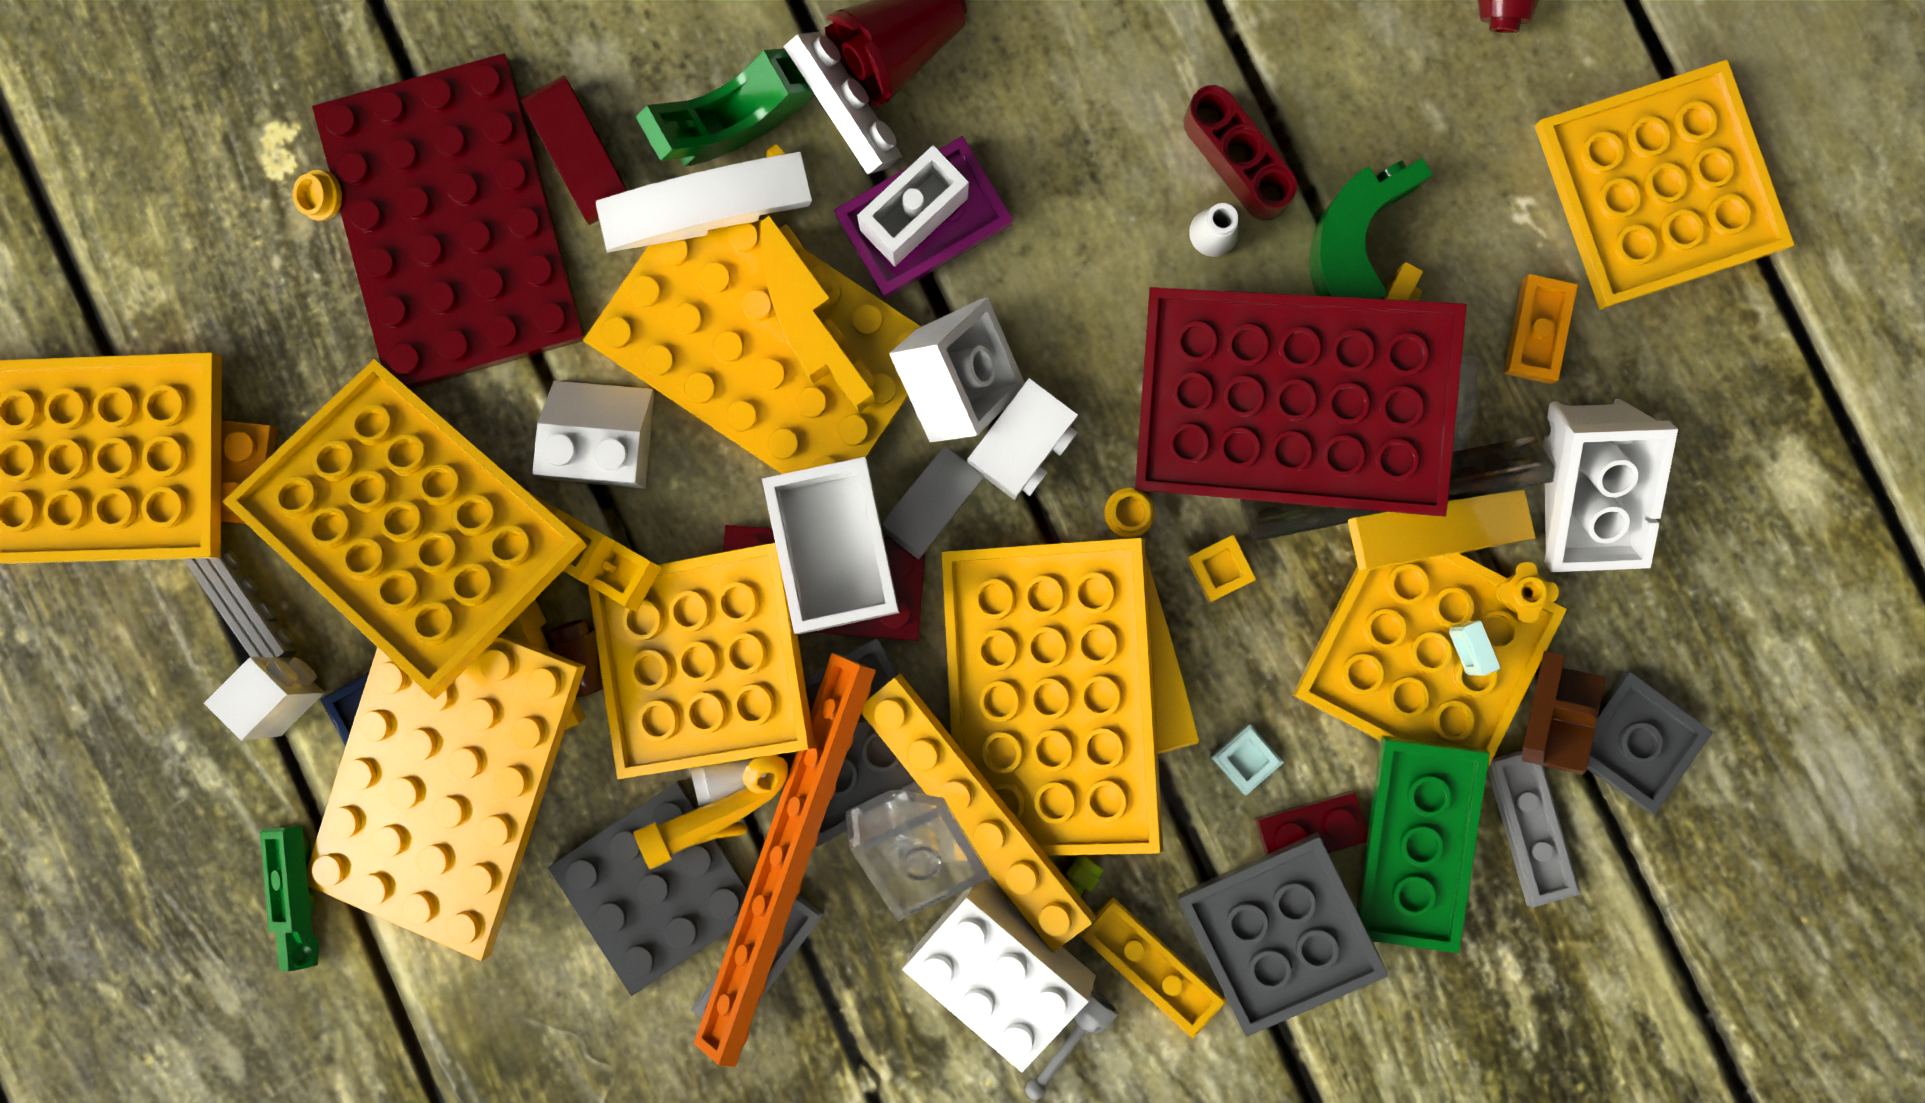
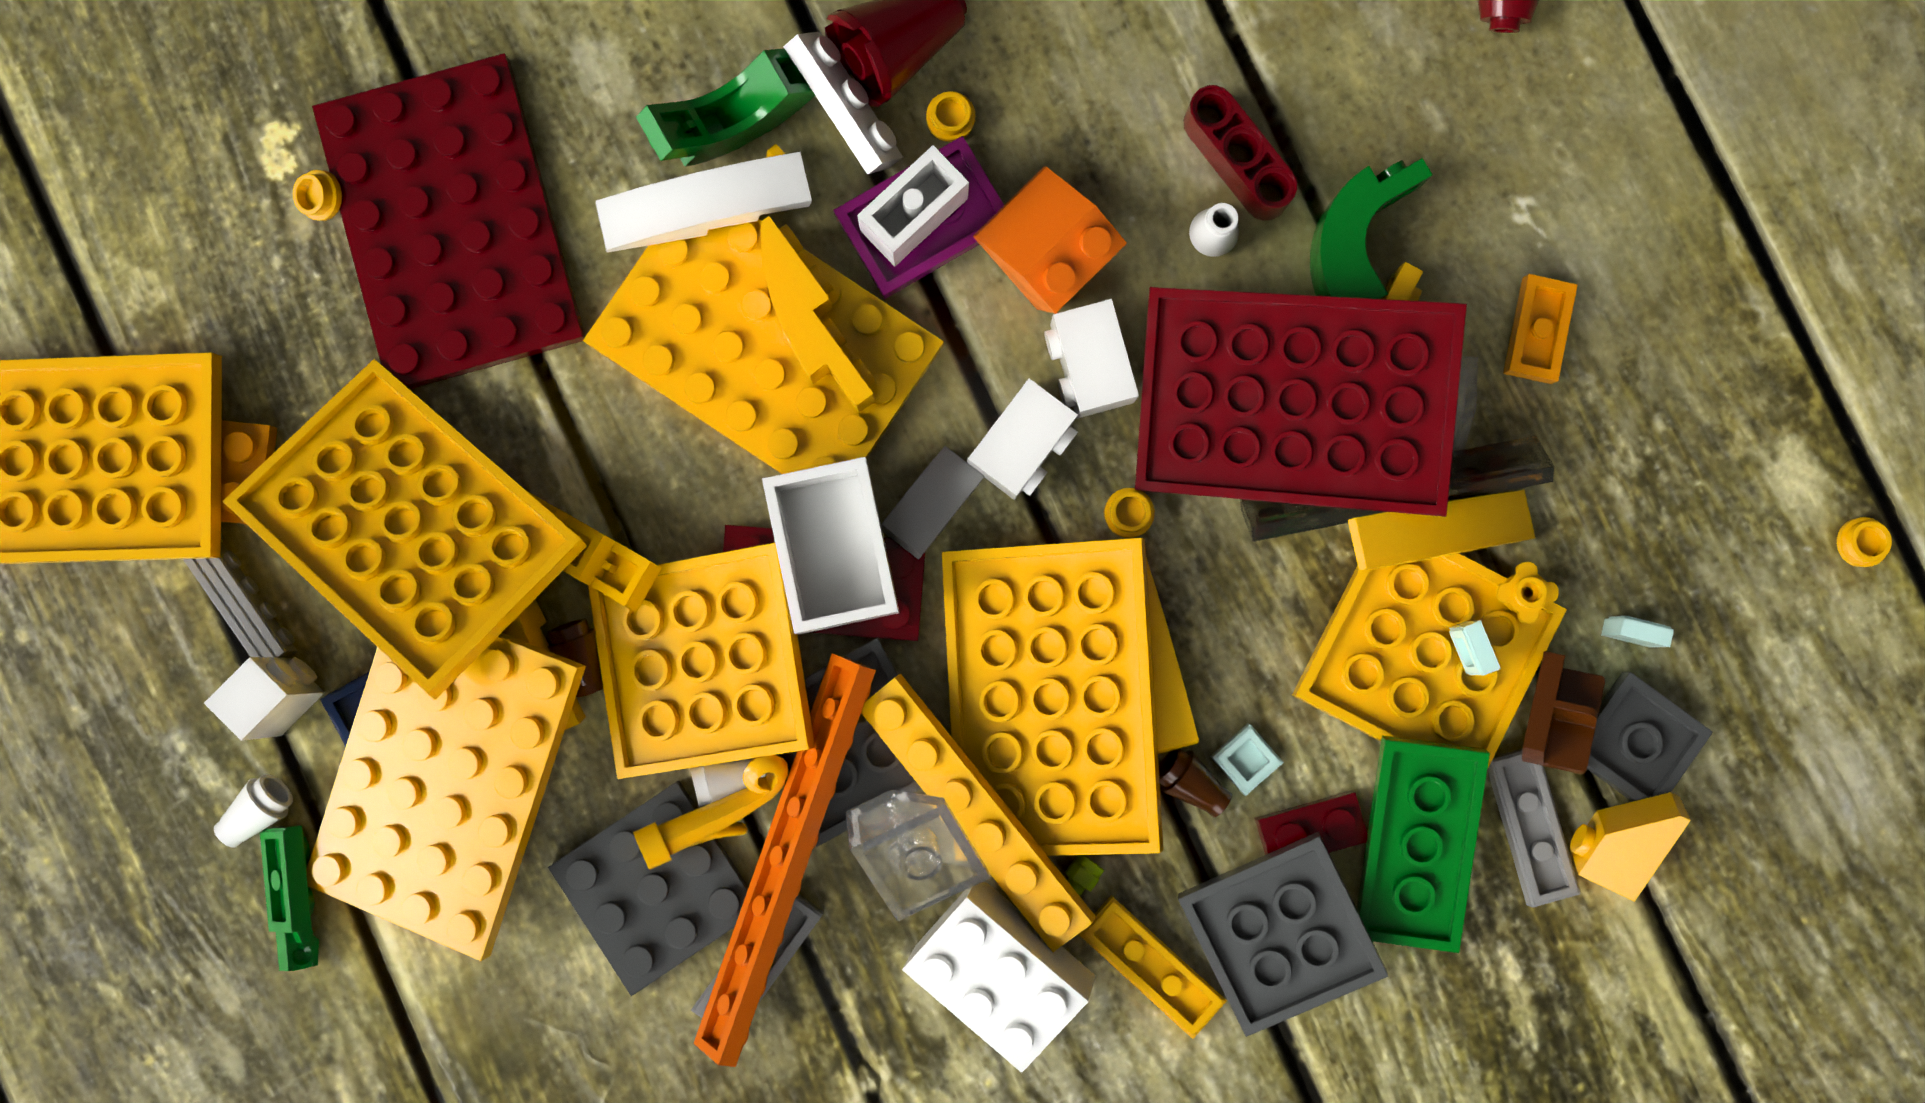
dark red beam [520,75,628,225] -> none
white slope [532,381,655,489] -> none
white slope [889,297,1025,442] -> none
light grey hinge [1025,989,1119,1100] -> none
yellow plate [1186,534,1256,603] -> none
yellow plate [1534,59,1794,310] -> none
white piece [1542,399,1678,572] -> none
none -> white cone [214,774,293,848]
none -> yellow plate [926,91,976,142]
none -> orange slope [973,167,1127,314]
none -> white brick [1044,299,1139,419]
none -> reddish brown cone [1159,748,1232,817]
none -> yellow slope [1570,792,1691,902]
none -> light aqua tile [1601,616,1674,648]
none -> yellow plate [1837,517,1892,567]

